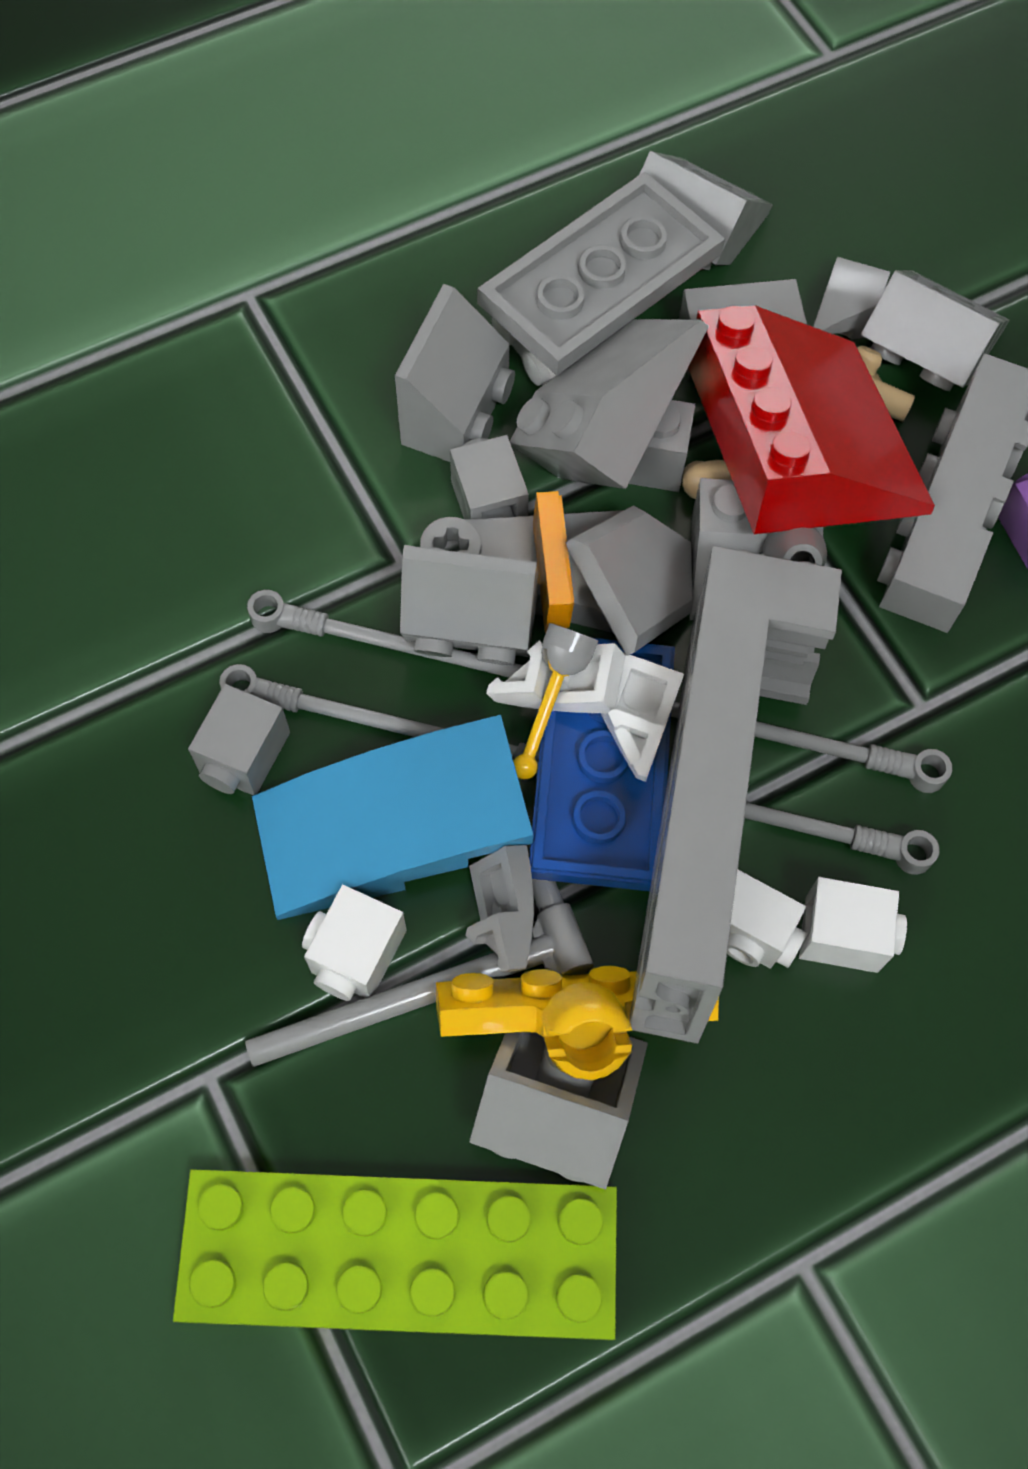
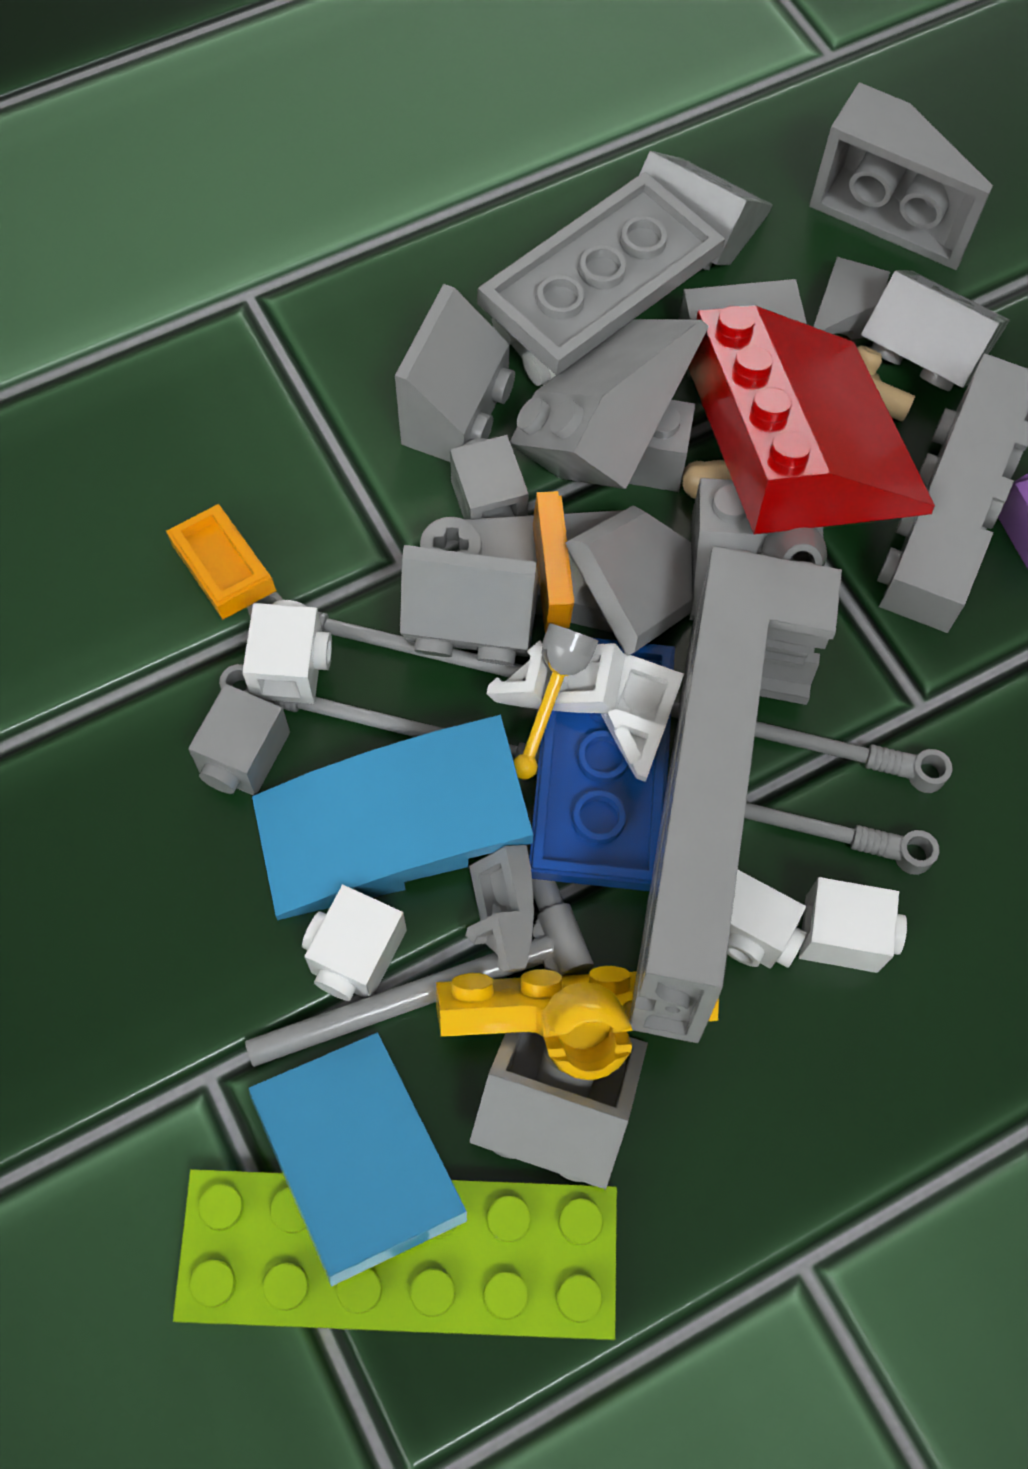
none -> light orange tile [166,504,277,620]
none -> white brick [242,600,332,704]
none -> dark azure tile [248,1032,467,1286]
none -> light grey slope [809,82,993,270]

